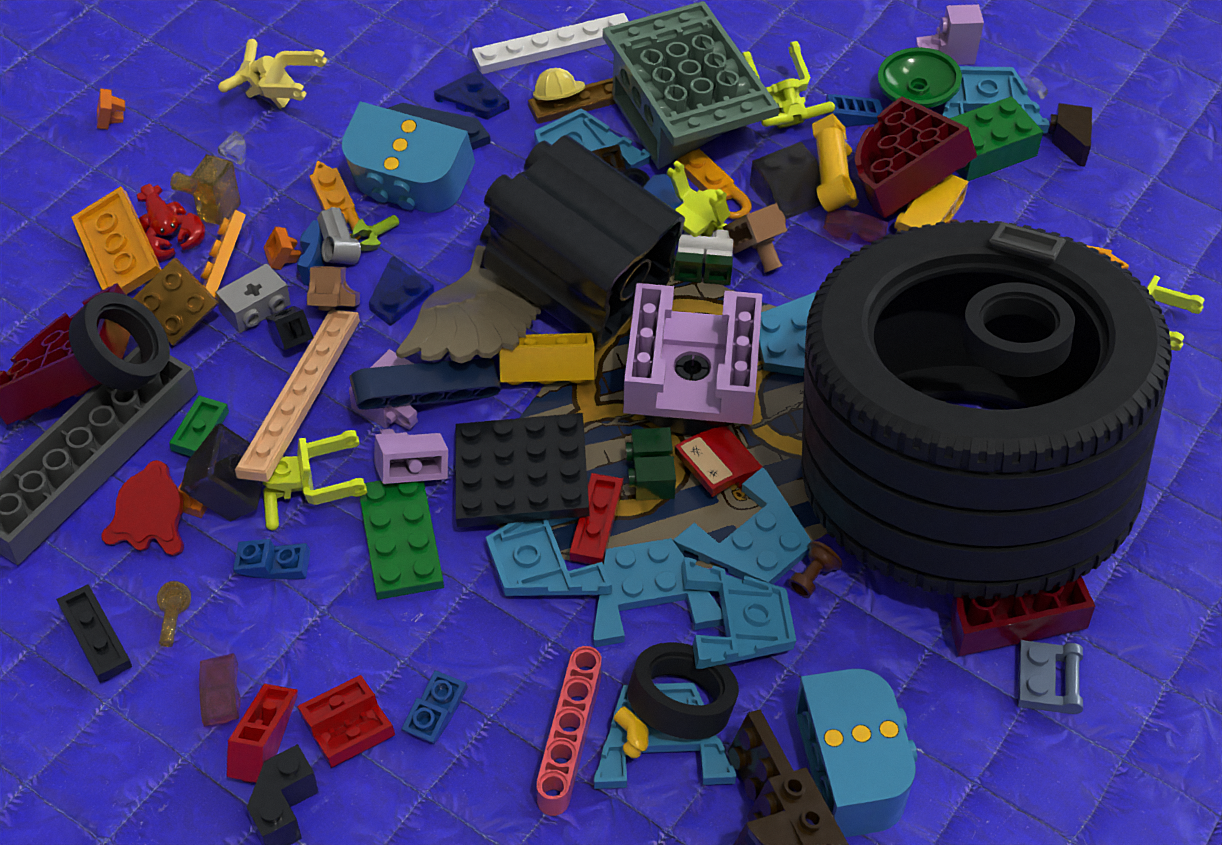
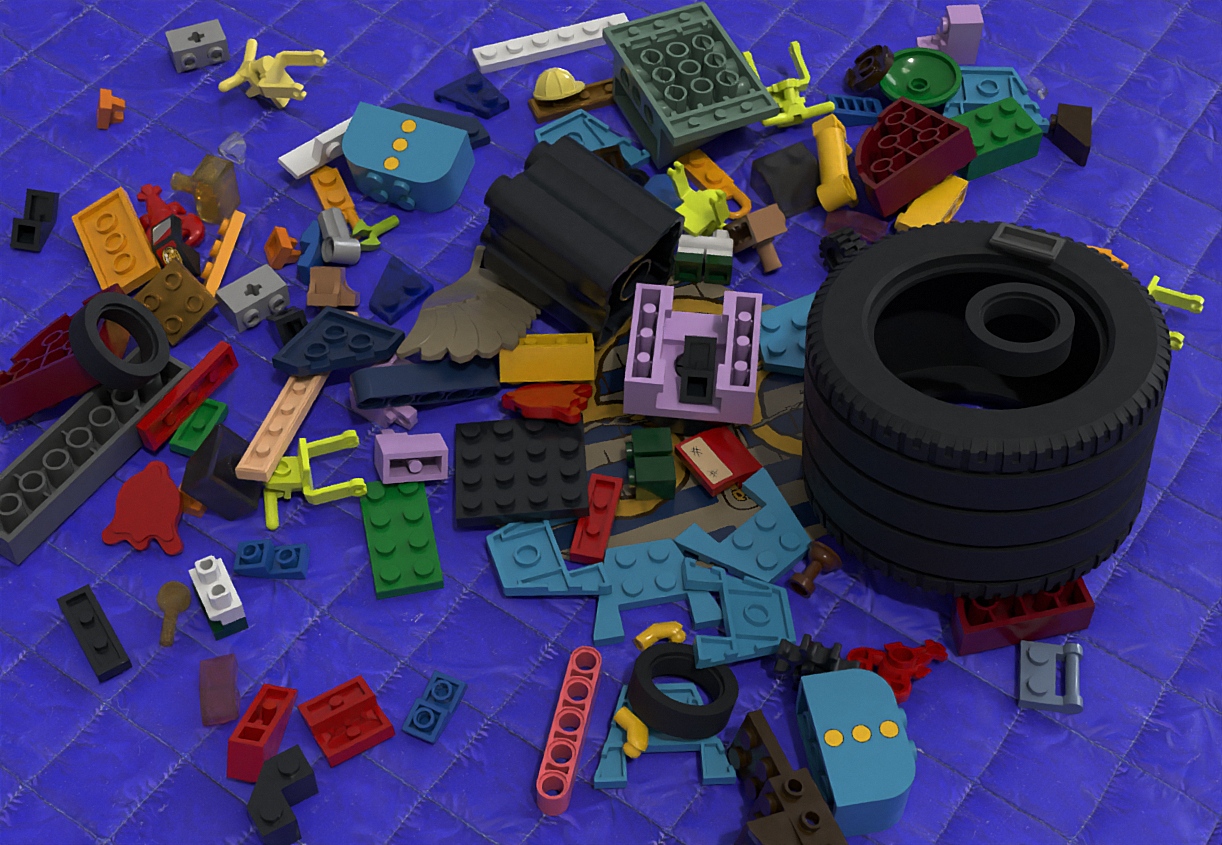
none -> black slope [10,189,60,252]
none -> red plate [136,340,239,452]
none -> slope [151,214,201,278]
none -> light grey brick [165,19,230,73]
none -> white hips [188,555,249,641]
none -> dark blue plate [272,306,405,377]
none -> white bracket [277,117,352,180]
none -> red tile [501,383,593,424]
none -> yellow arm [633,621,687,652]
none -> black slope [679,335,717,404]
none -> black gear [773,634,861,692]
none -> black tyre [819,226,867,273]
none -> dark brown tile [844,45,895,93]
none -> red animal [846,639,948,704]

